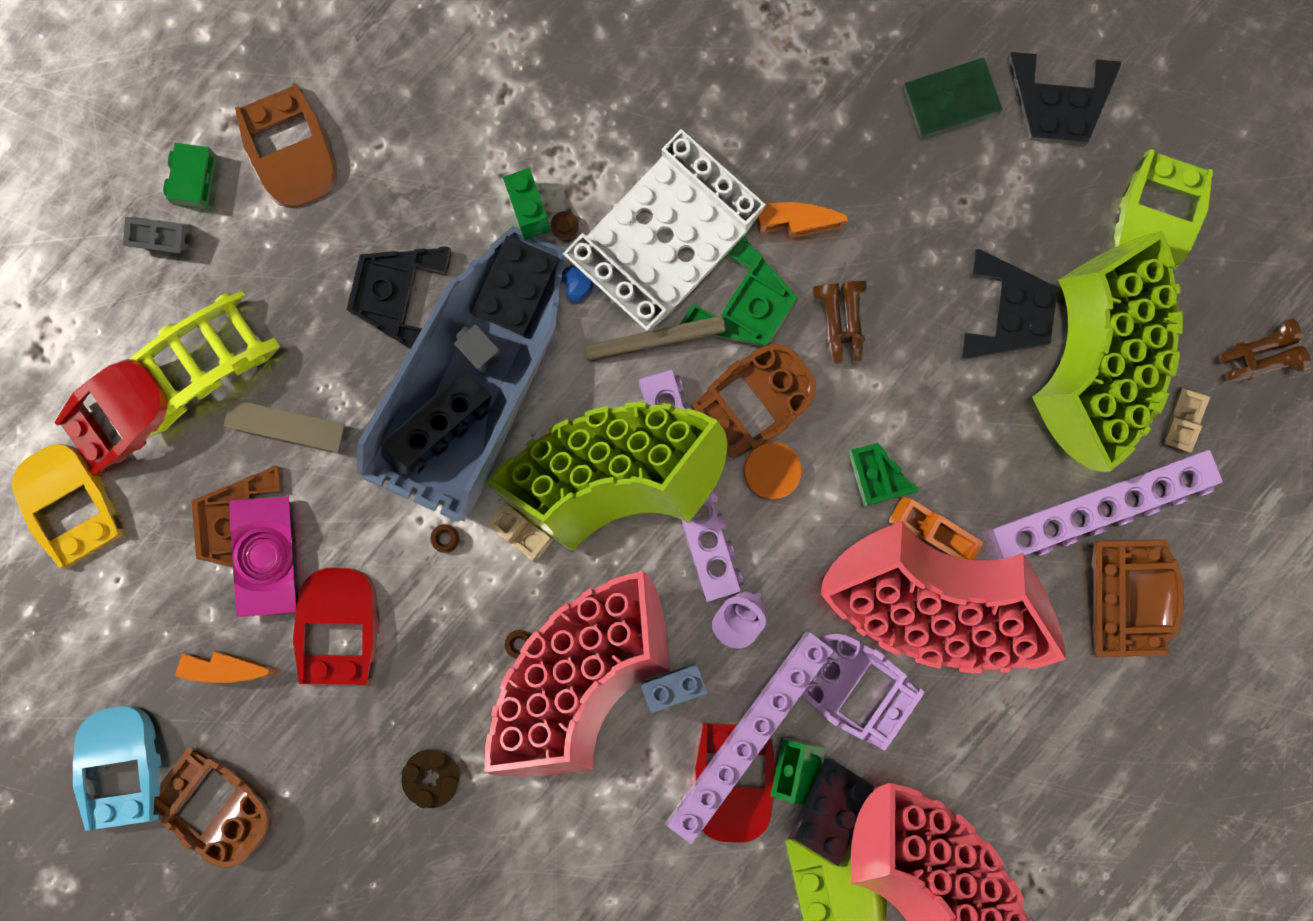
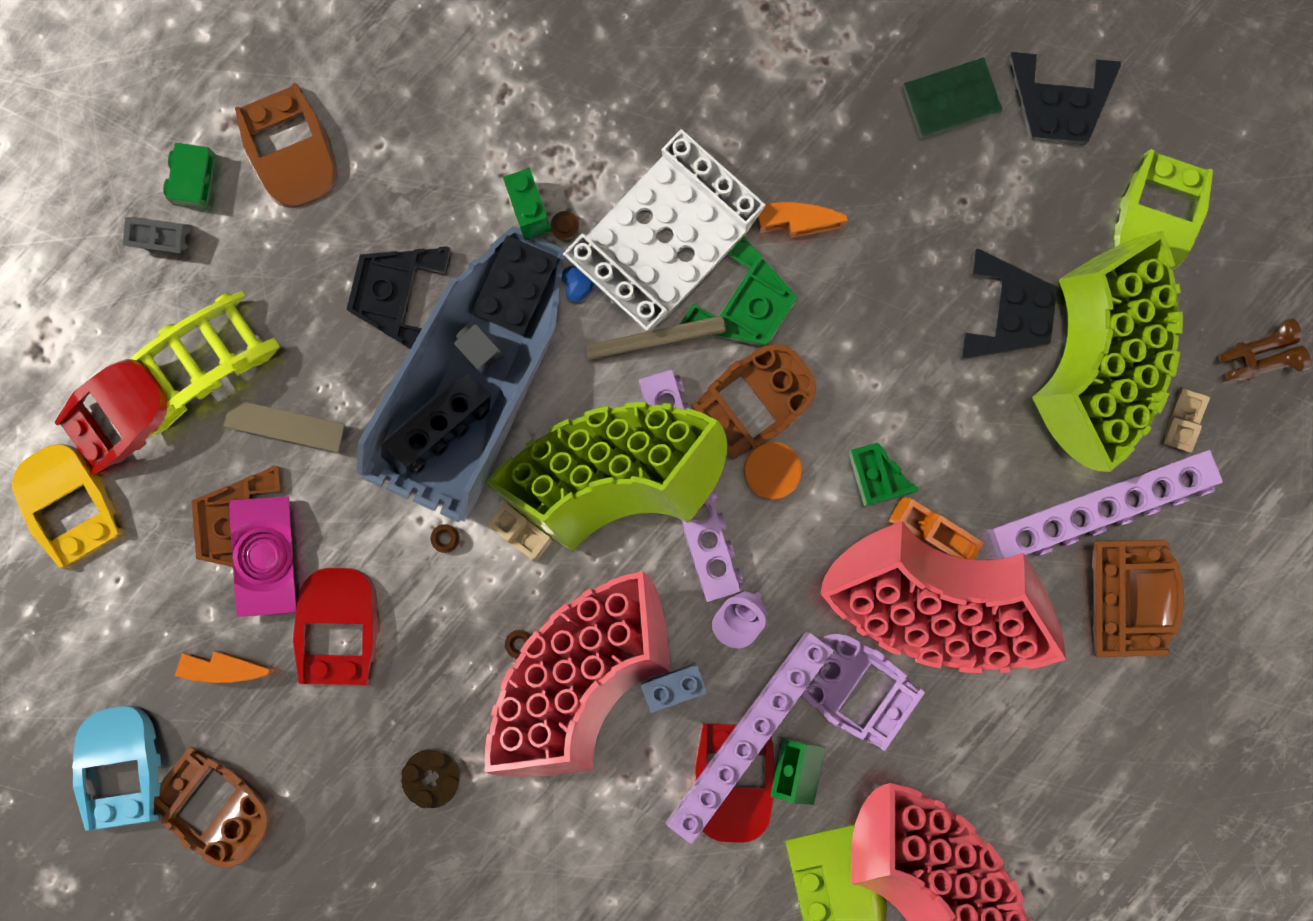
black plate [788,758,875,866] -> none
reddish brown piece [812,281,867,364] -> none

